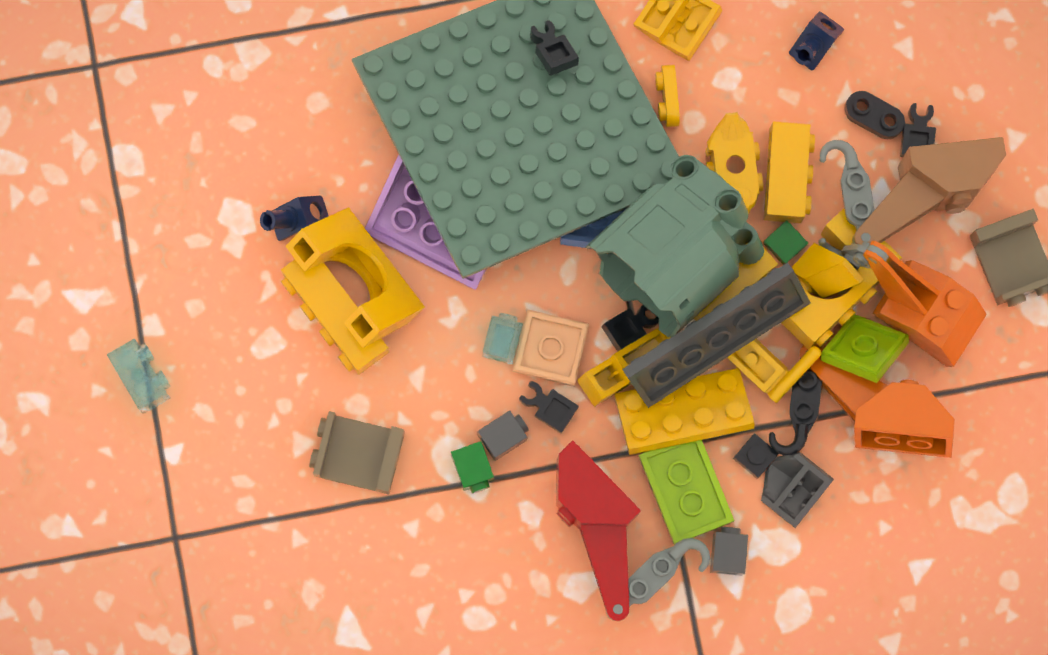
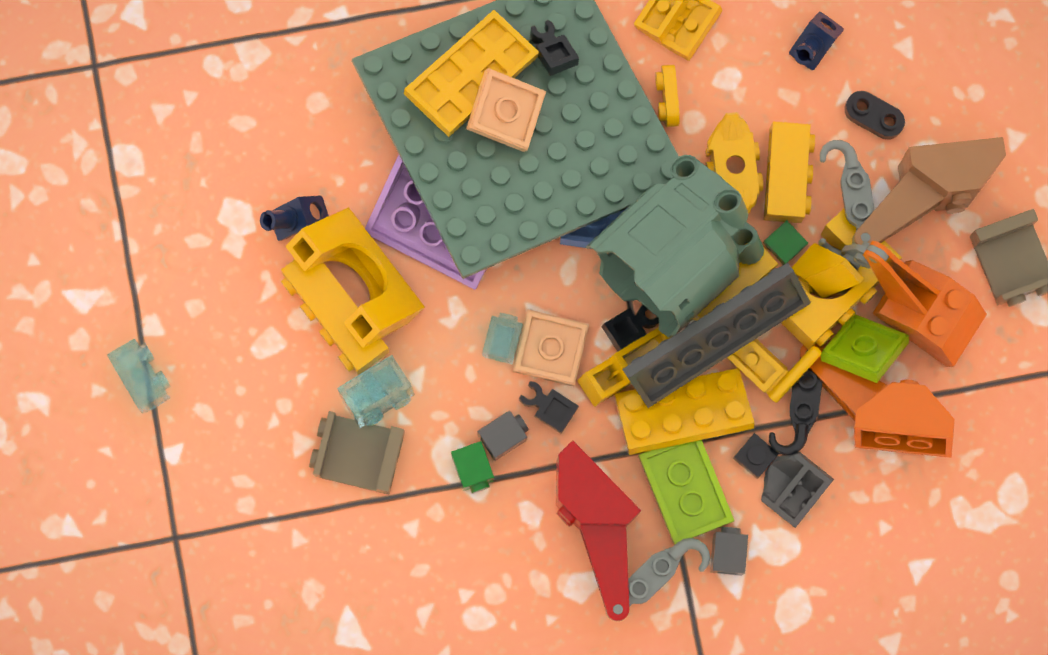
black plate [900,103,936,157] -> none
none -> clear light blue brick [337,355,414,428]
none -> yellow plate [404,10,539,137]
none -> light nougat tile [466,68,546,152]

